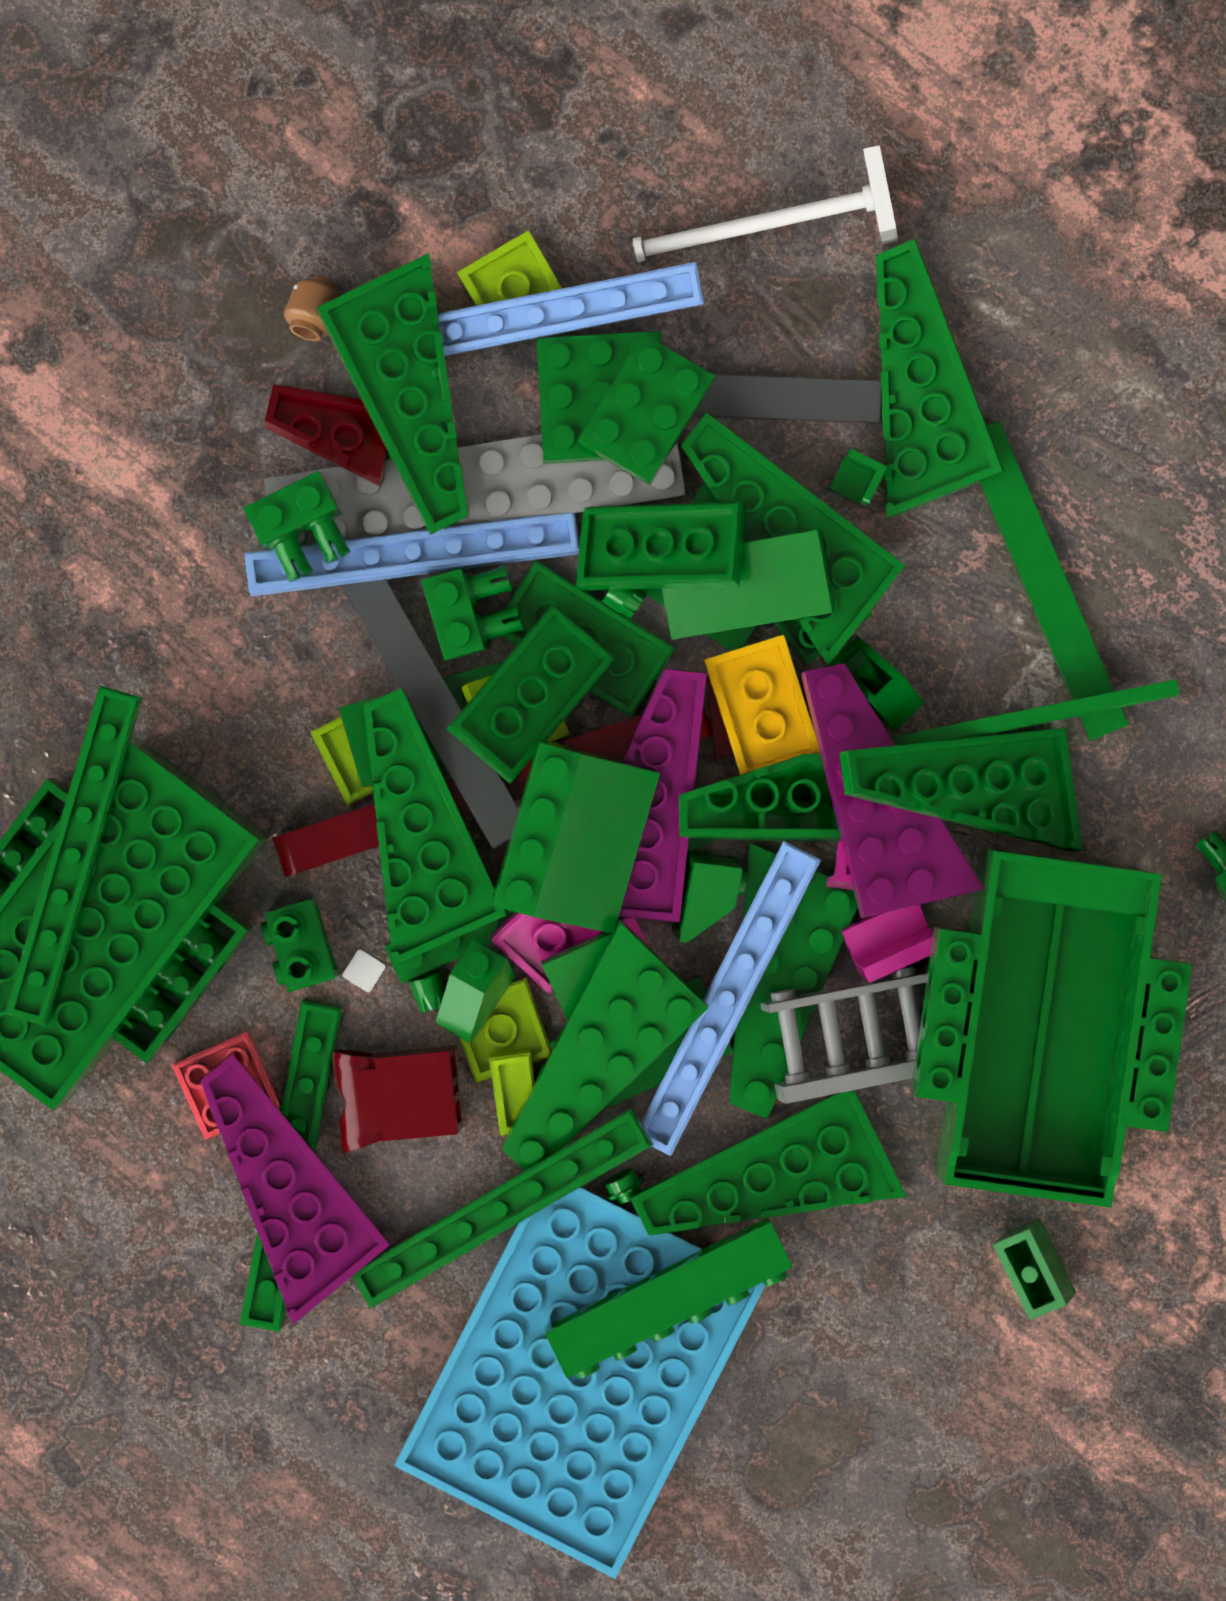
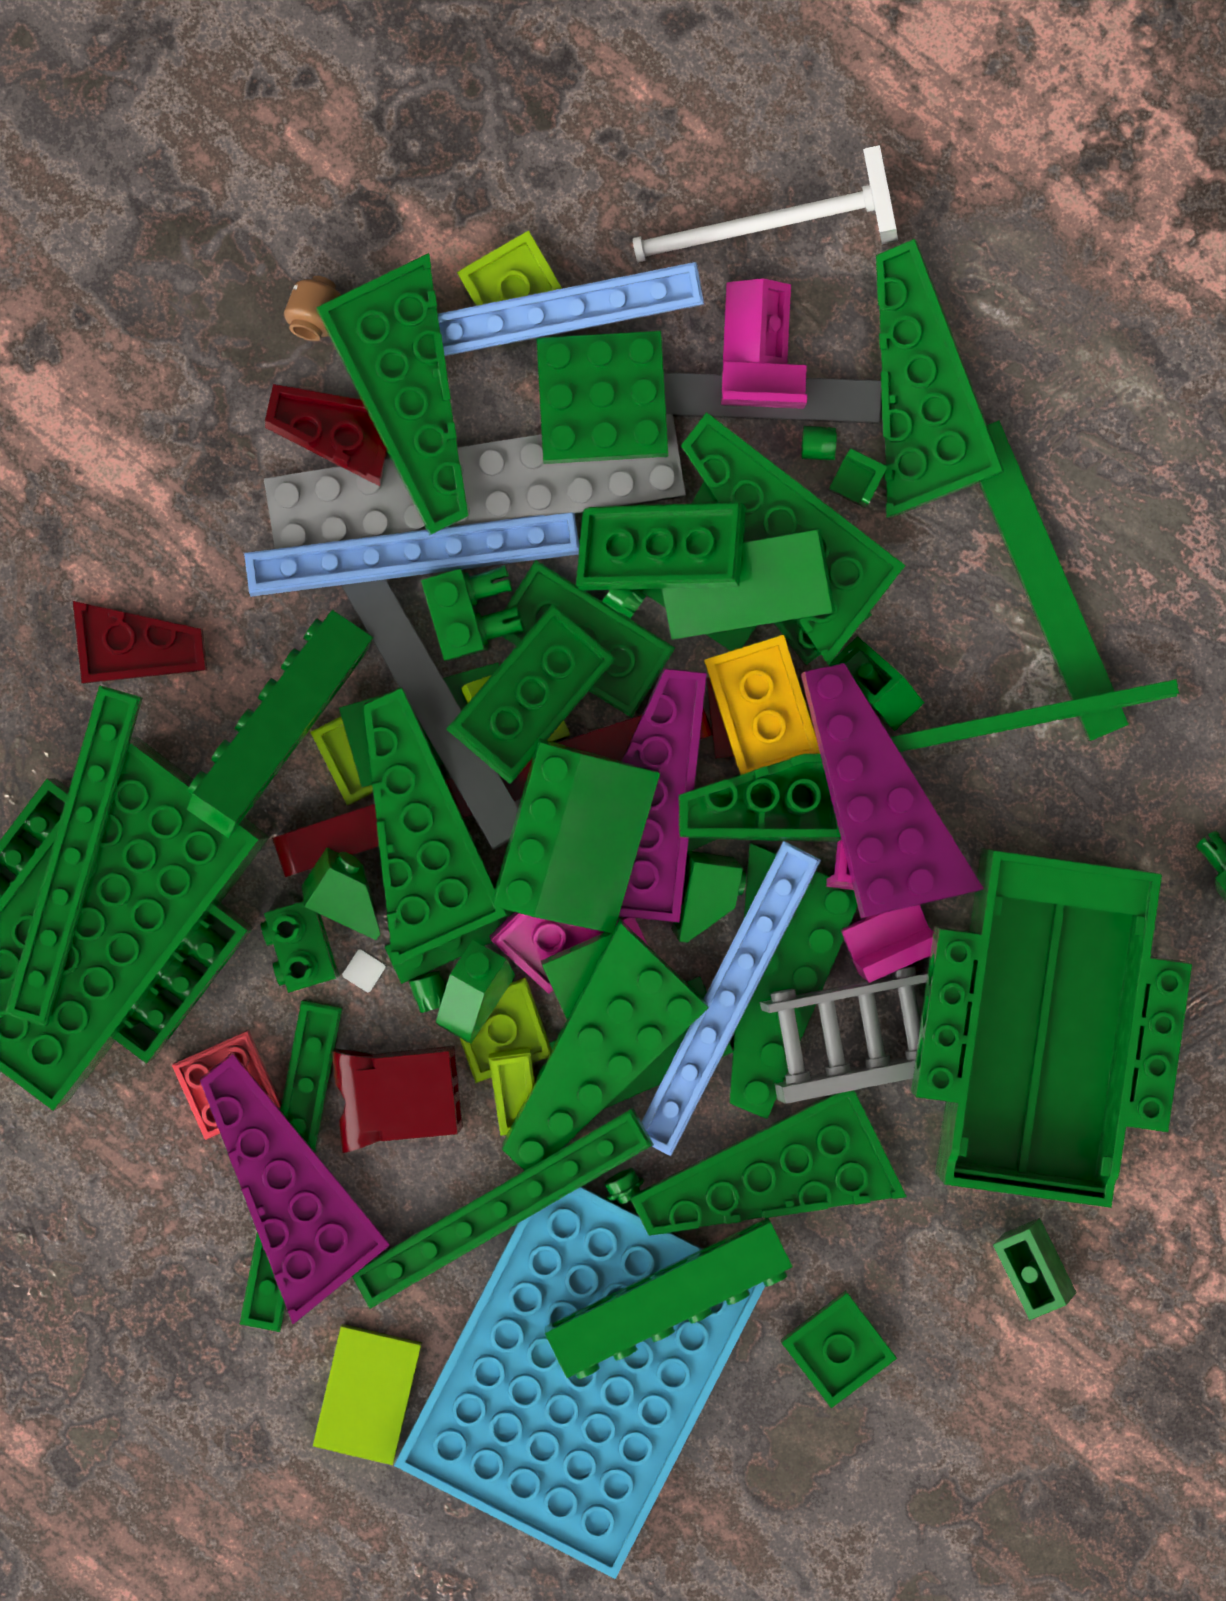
green brick [243,471,351,582] -> none
green plate [578,334,715,485] -> none
green wing [840,728,1083,852] -> none
none -> dark red wing [73,601,208,684]
none -> green brick [186,610,374,838]
none -> green slope [302,848,380,940]
none -> lime tile [312,1324,422,1465]
none -> dark pink panel [721,361,807,409]
none -> dark pink panel [723,278,791,364]
none -> green plate [781,1290,897,1408]
none -> green hose [801,426,837,460]

